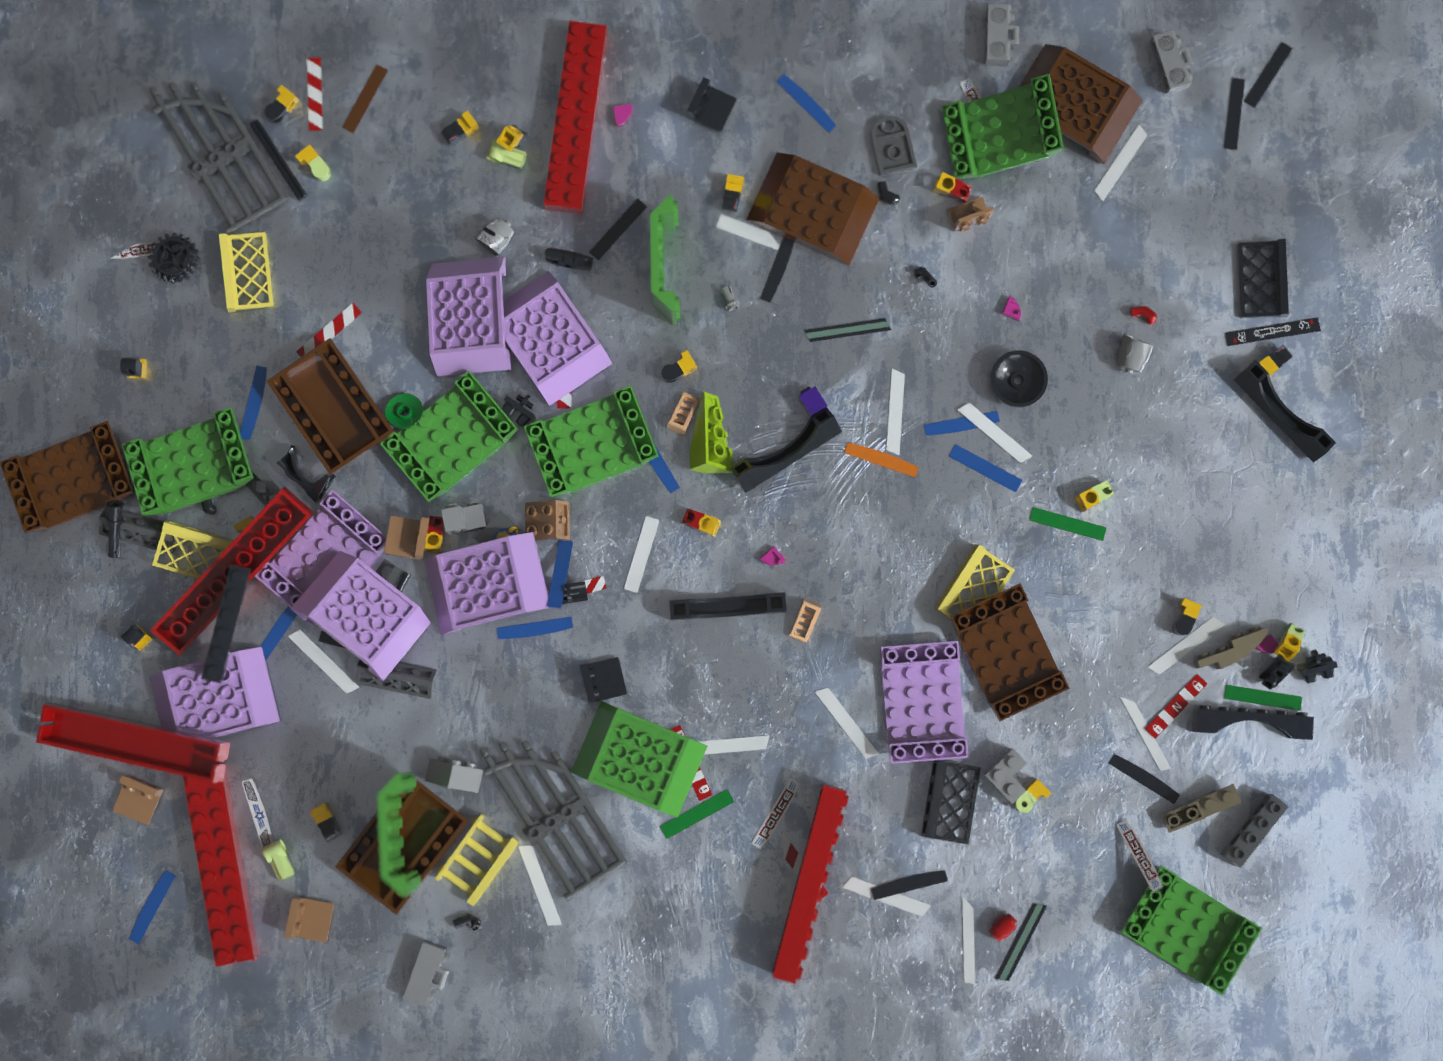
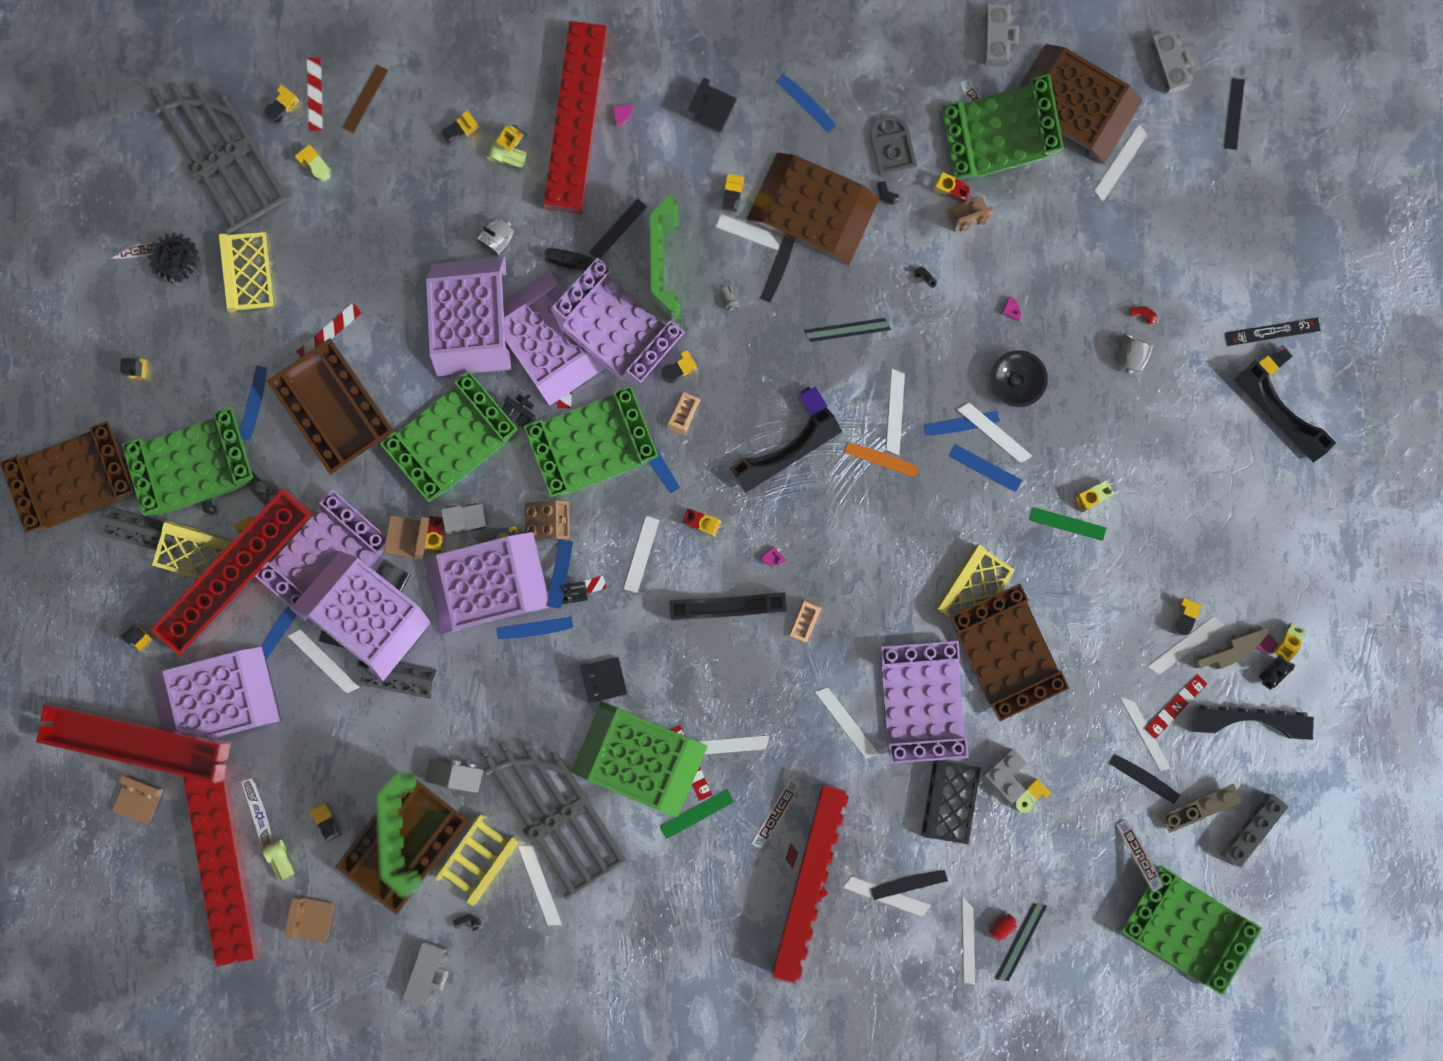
black pin [106,500,124,558] -> none
blue sticker [129,871,176,944] -> none
black arch [201,563,252,683] -> none
black axle [250,119,307,201] -> none
black animal [276,445,336,502] -> none
green dish [385,393,423,429] -> none
lime wedge [690,392,733,474] -> none
green sticker [1224,685,1302,711] -> none
black fence [1238,239,1289,318] -> none
black sticker [1244,42,1293,108] -> none
black hips [1297,649,1338,683] -> none
none -> lavender slope [551,257,685,385]

